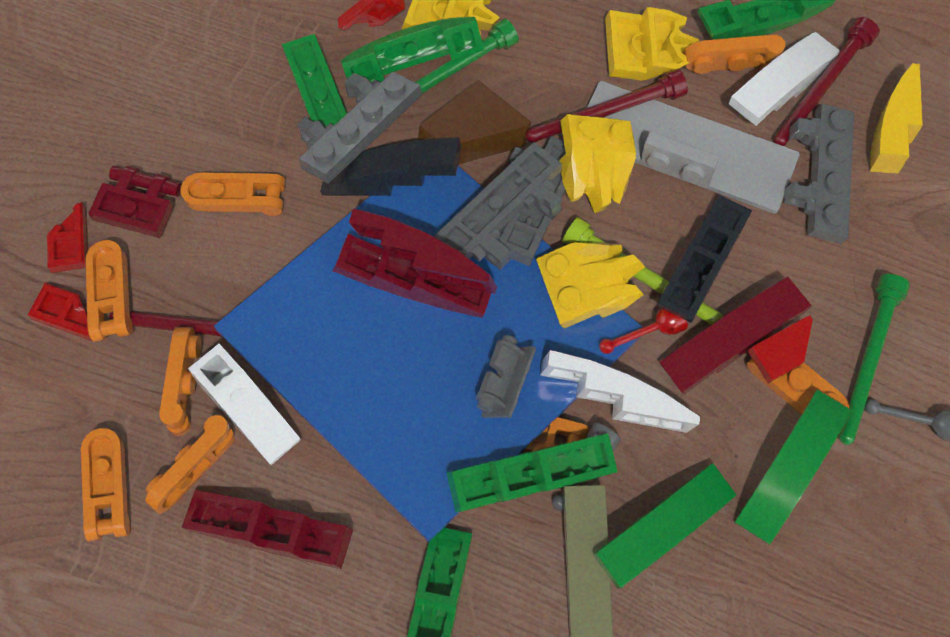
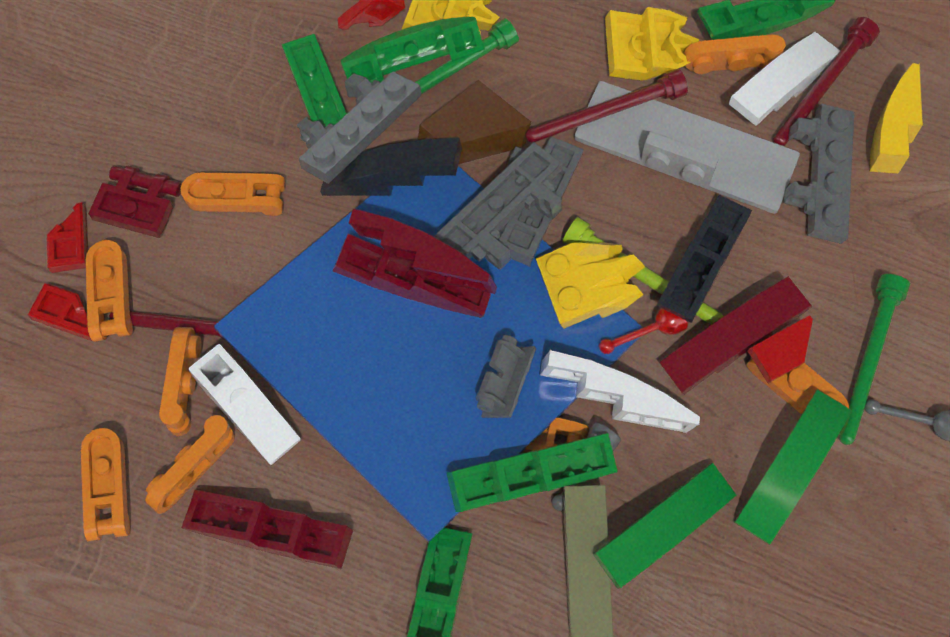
yellow plate [559,114,636,214] -> none

